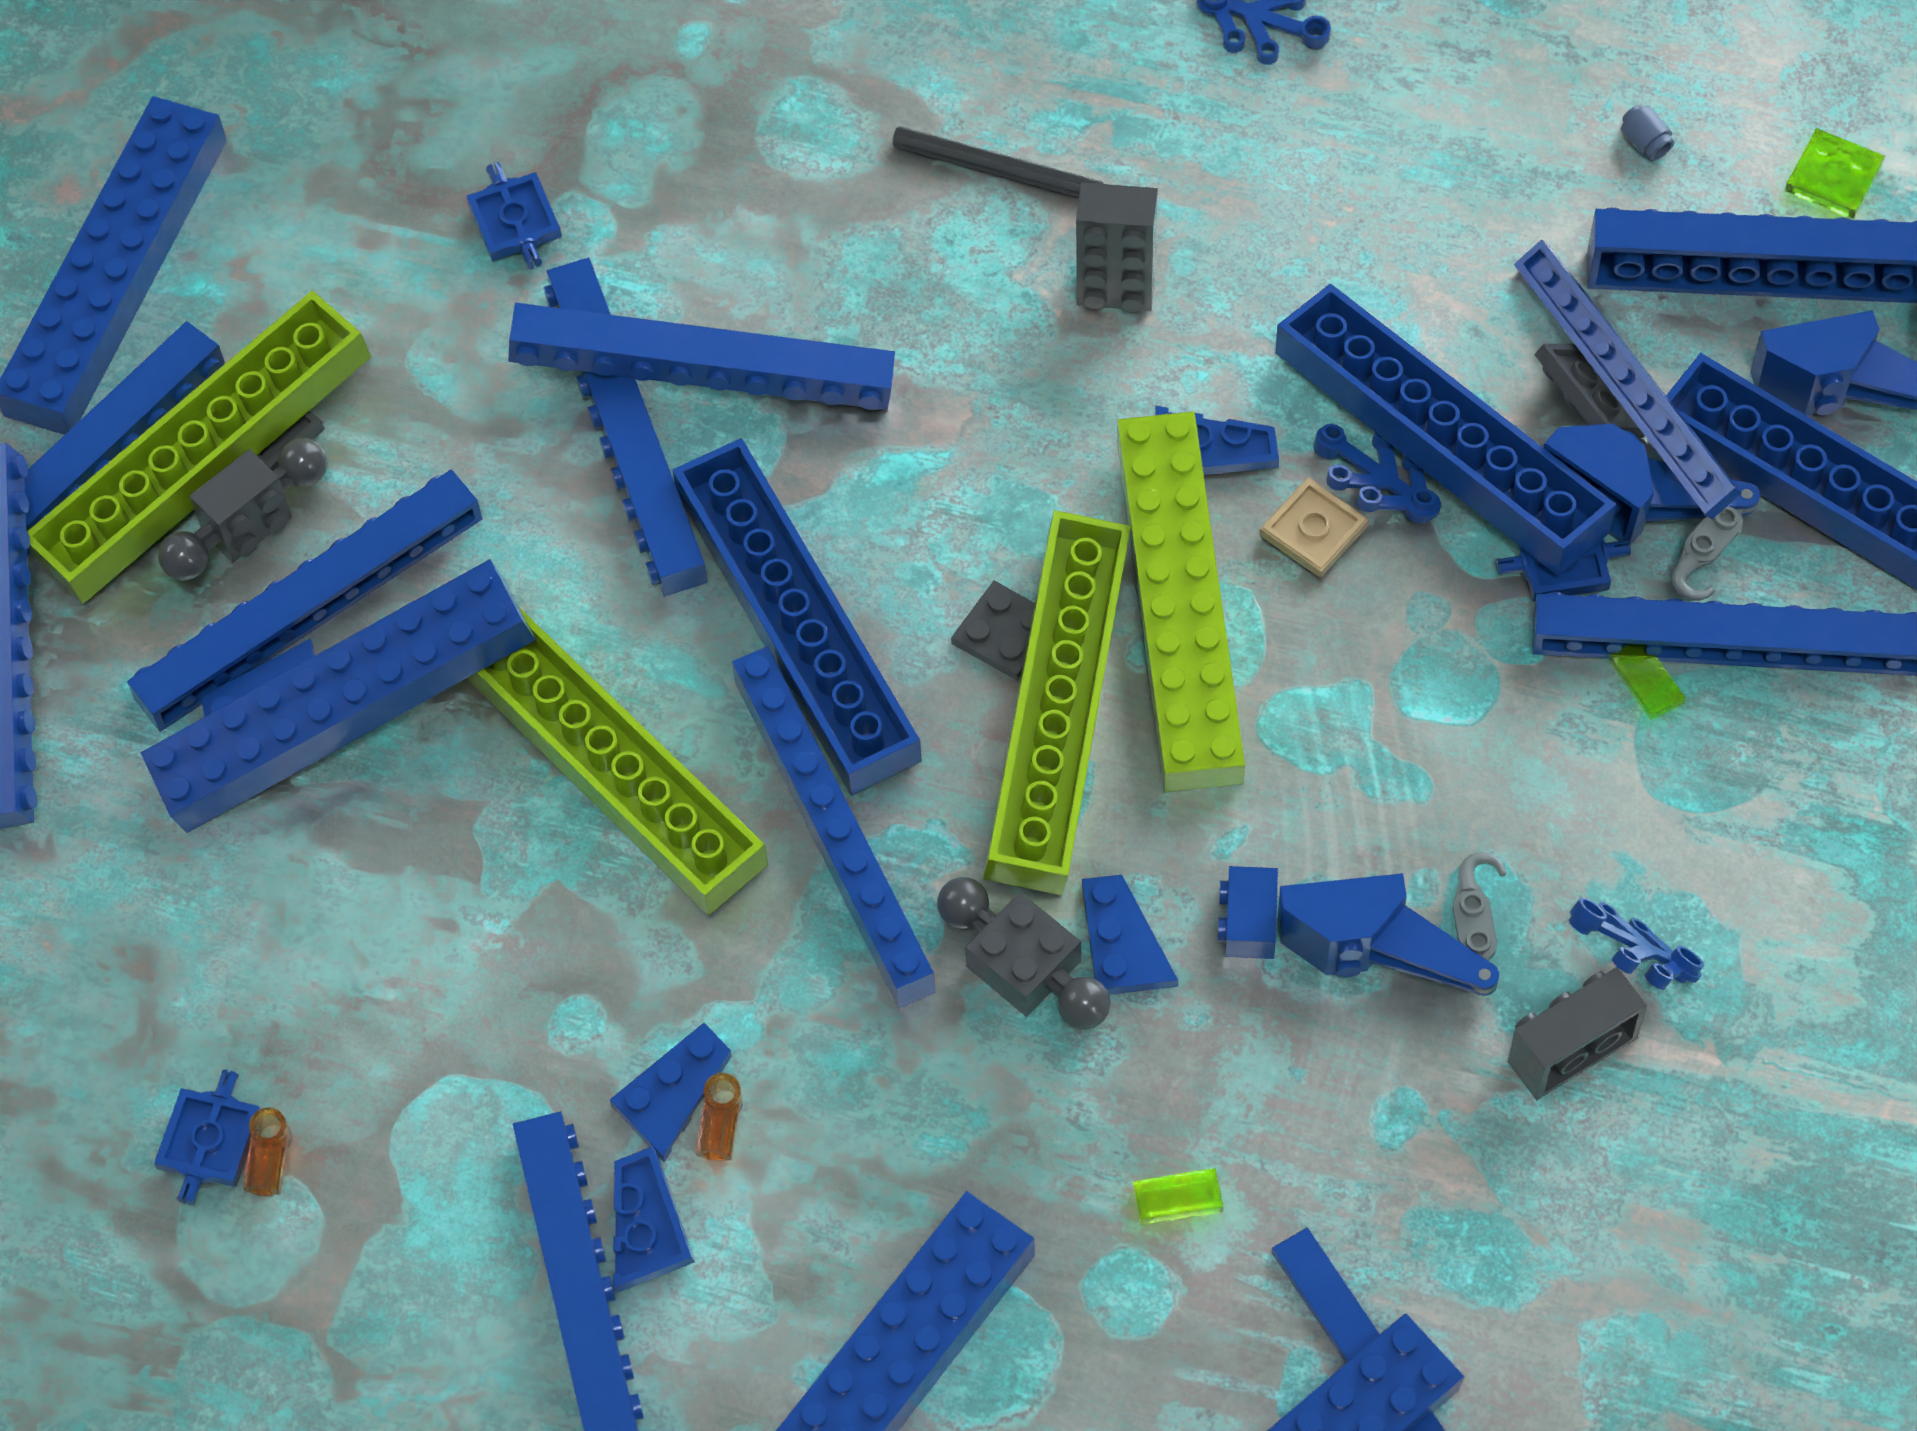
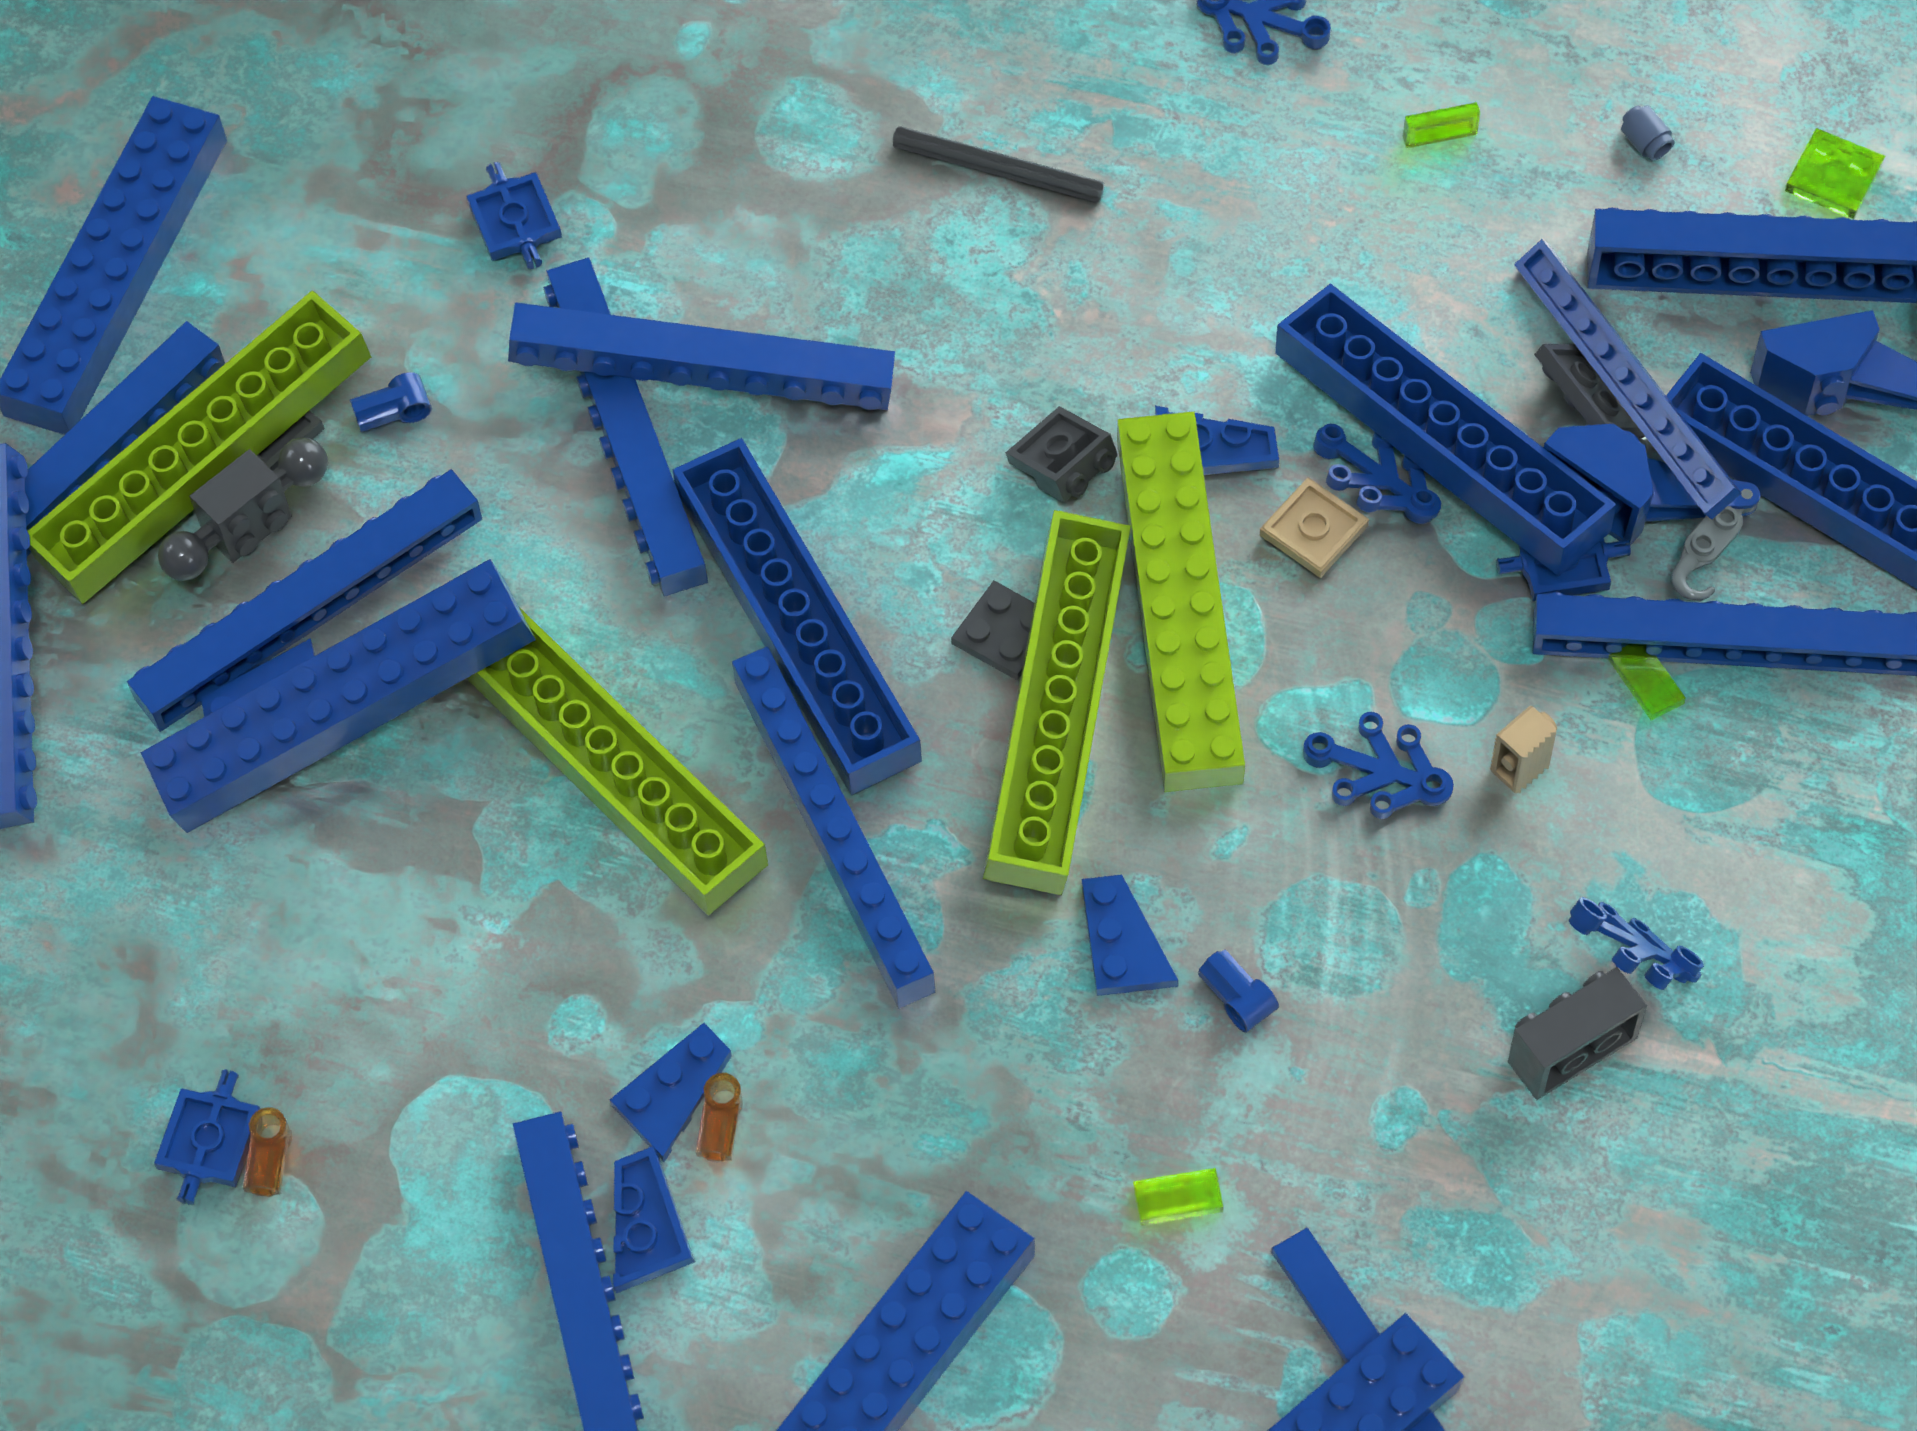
dark grey brick [937,877,1111,1029] -> none
dark grey brick [1076,182,1158,312] -> none
blue brick [1218,866,1278,959] -> none
blue slope [1277,852,1507,996] -> none
none -> blue piece [350,372,432,432]
none -> dark grey plate [1005,406,1118,503]
none -> blue piece [1198,949,1279,1033]
none -> blue plant [1303,712,1454,819]
none -> clear neon green tile [1403,102,1480,148]
none -> tan brick [1490,706,1557,793]

